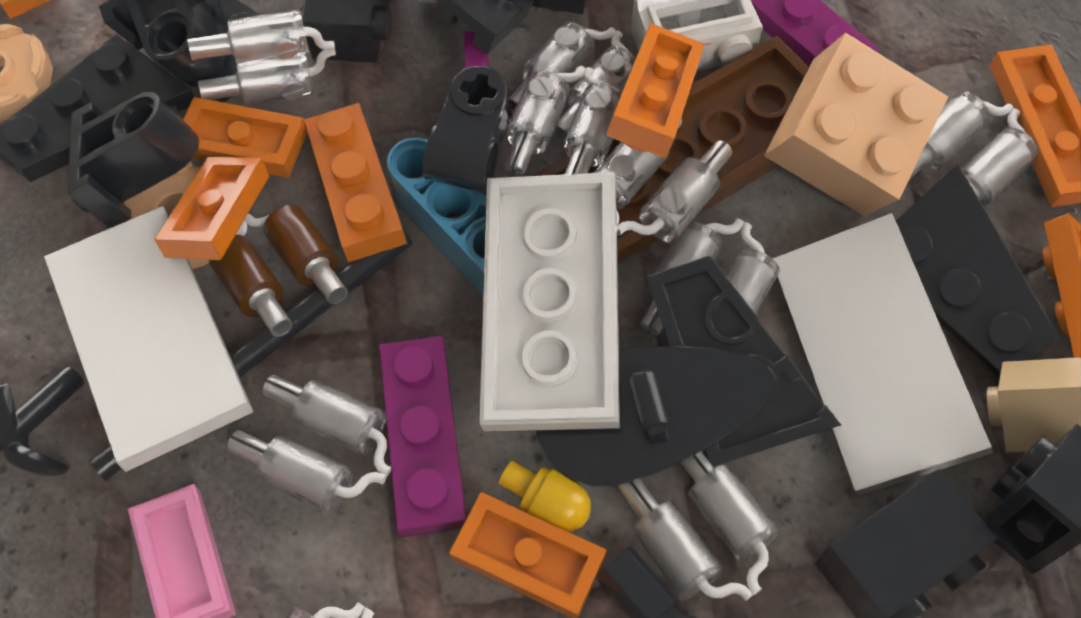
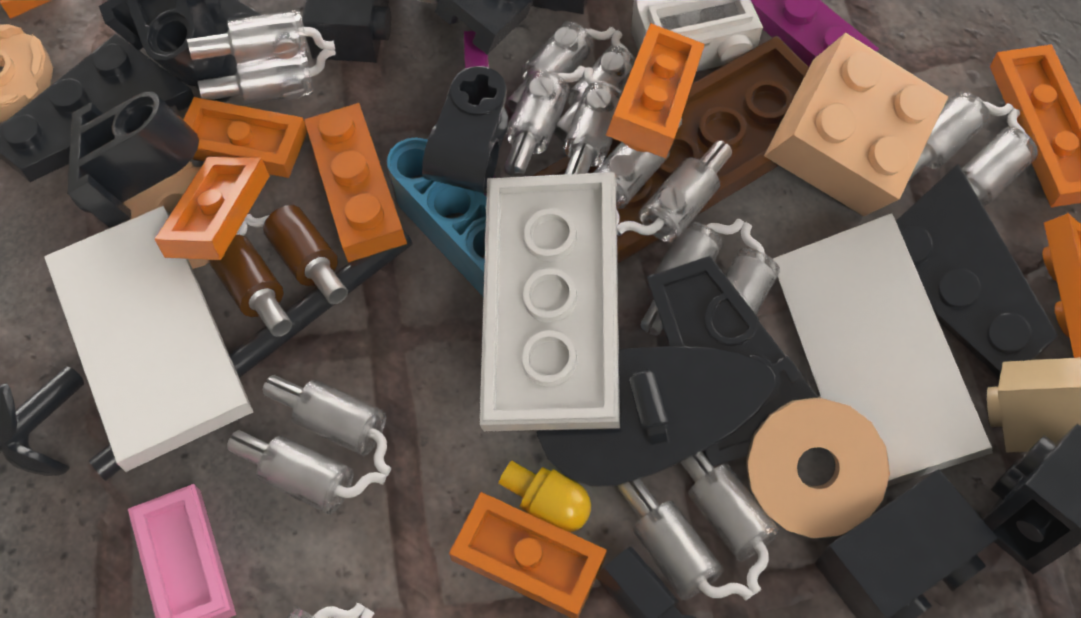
magenta plate [380,336,467,538] -> none
none -> light nougat tile [746,397,890,538]

